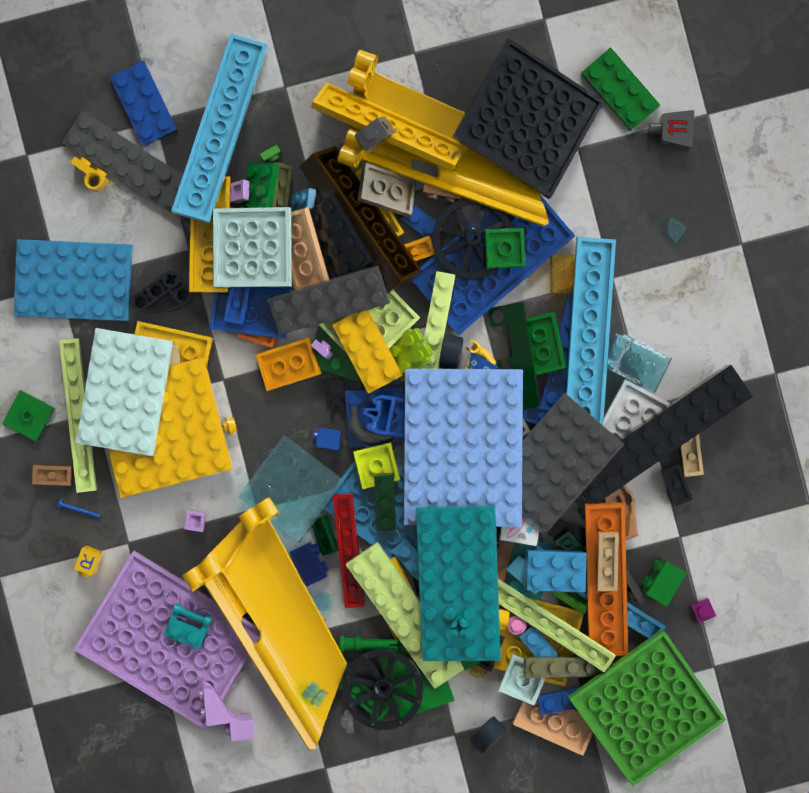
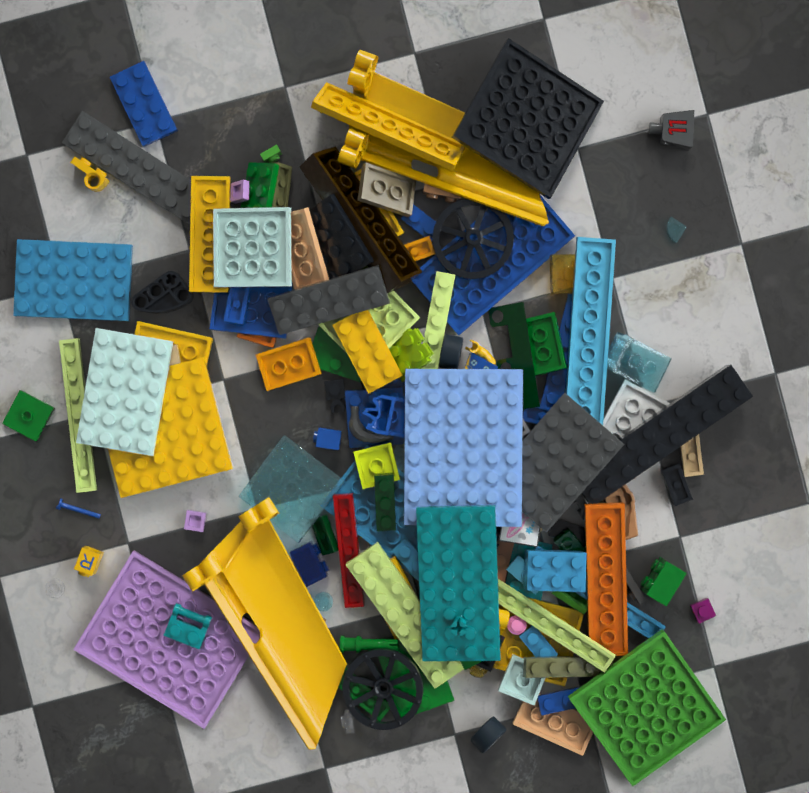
medium nougat plate [32,465,73,486] -> none
medium azure plate [171,34,268,224] -> none
lavender arch [199,682,254,742] -> none
yellow plate [222,417,237,436] -> none
dark azure plate [292,188,316,211] -> none
clear light blue wheel [301,680,328,708] -> none
lavender plate [311,340,334,360] -> none
dark grey torso [355,116,396,155] -> none
green plate [484,228,526,269] -> none
green plate [581,47,660,131] -> none
tan plate [597,532,619,591] -> none

